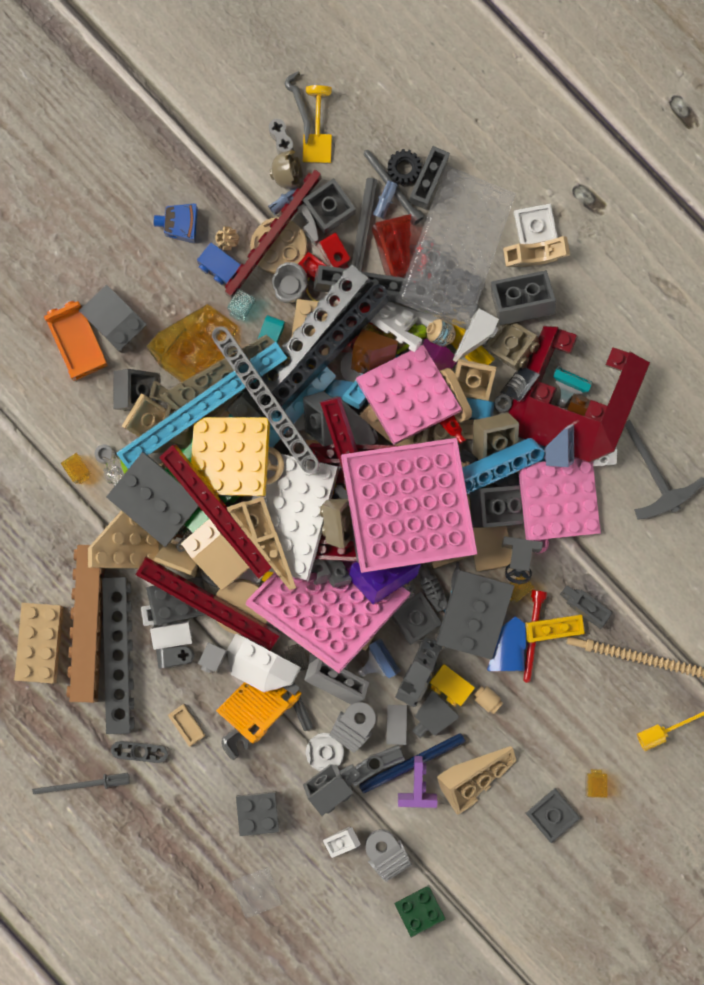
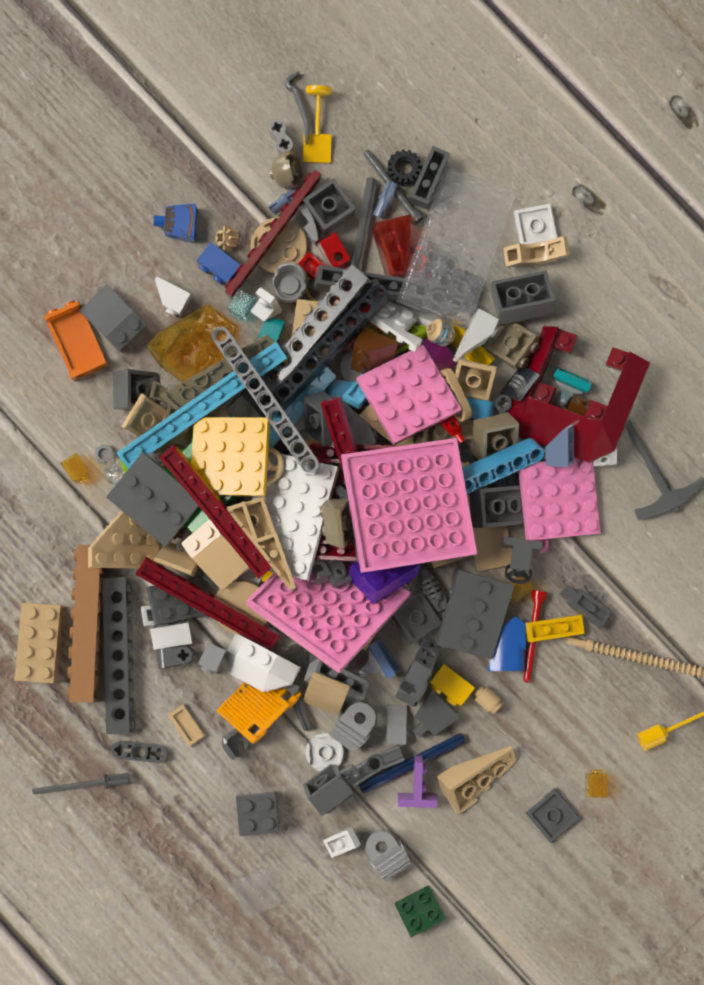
none -> white slope [155,276,192,317]
none -> white slope [251,287,282,321]
none -> tan tile [303,672,350,716]

